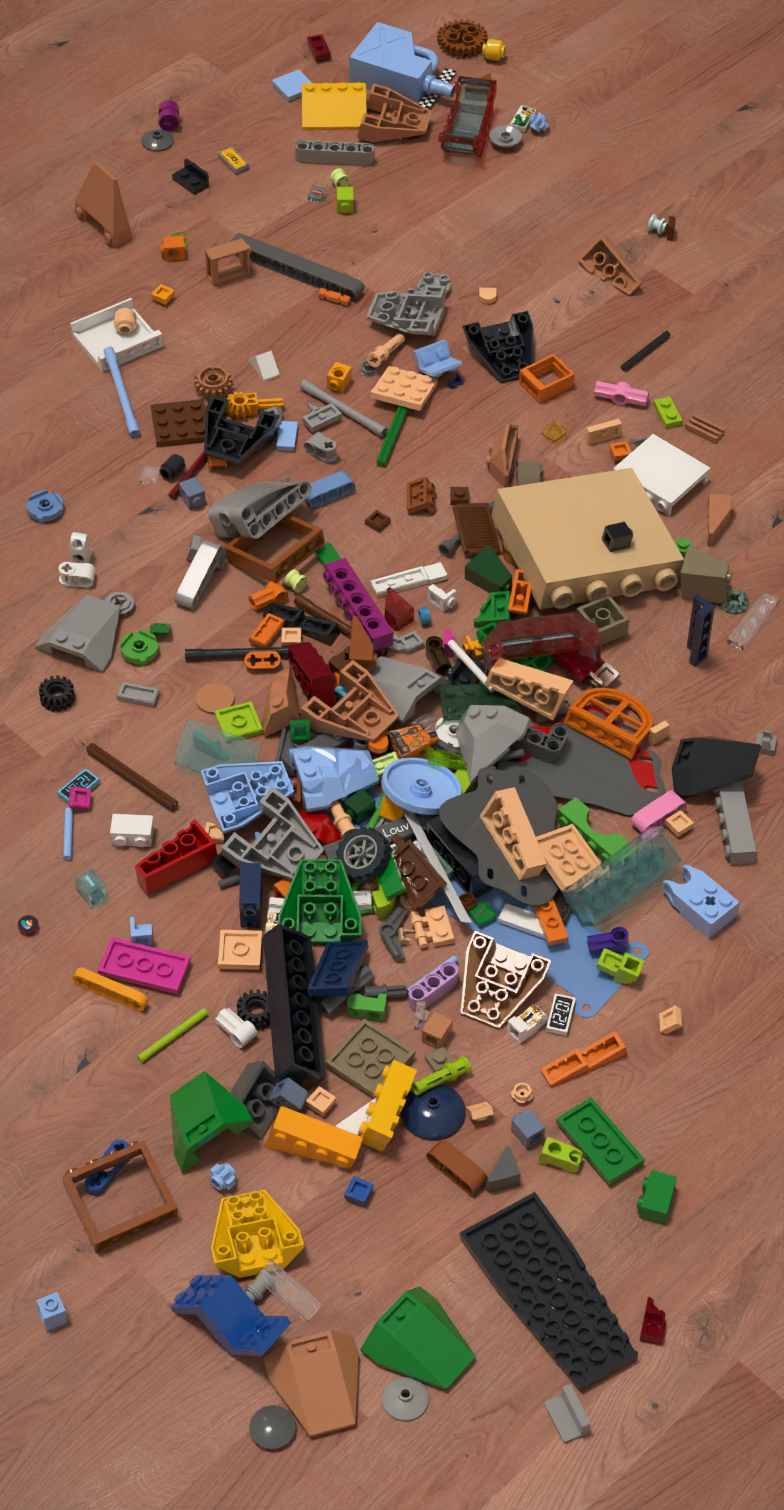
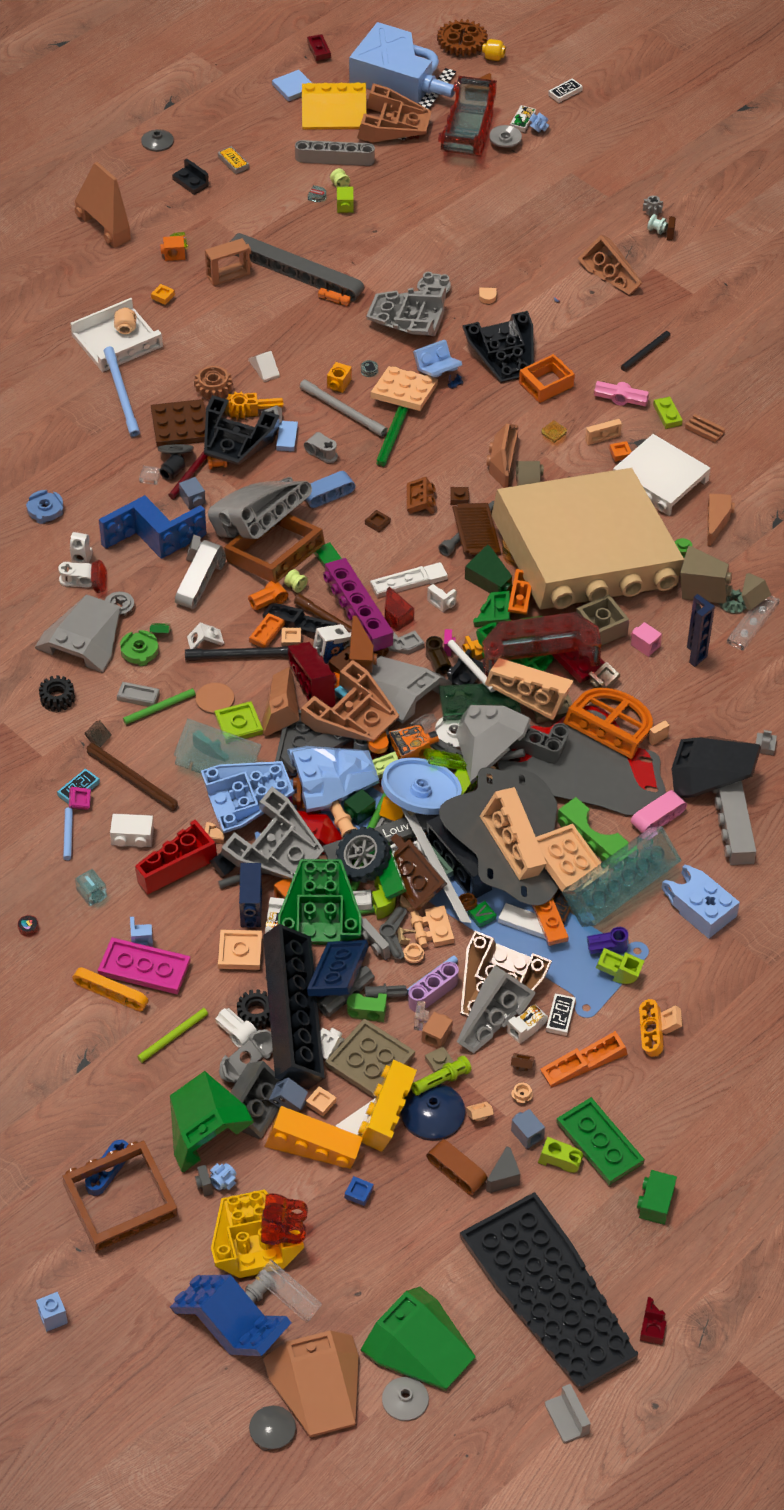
magenta wheel [158,100,180,131] -> none
orange beam [244,651,281,669] -> none
green tile [290,719,310,741] -> none
light grey plate [302,402,342,433] -> none
light nougat pin [367,333,405,367] -> none
dark azure axle [418,607,431,625] -> none
black brick [601,521,633,552] -> none
light nougat plate [665,810,694,837] -> none
none -> clear smoke plate [84,720,112,747]
none -> clear red tile [91,560,107,593]
none -> blue bracket [99,495,207,559]
none -> bright green piece [123,688,196,725]
none -> dark grey dish [158,444,194,456]
none -> white bracket [187,623,224,649]
none -> dark grey plate [195,1165,213,1197]
none -> light grey piece [219,1030,273,1083]
none -> clear red piece [261,1193,308,1245]
none -> white torso [313,624,351,664]
none -> white bracket [320,1028,345,1059]
none -> light grey hinge [361,916,391,960]
none -> light nougat plate [403,943,424,963]
none -> light grey wedge [457,965,536,1053]
none -> reddish brown plate [510,1053,535,1071]
none -> white tile [548,78,583,103]
none -> bright pink brick [631,622,662,657]
none -> light orange beam [639,999,664,1057]
none -> light grey gear [643,196,663,216]
none -> dark tan slope [742,573,771,610]

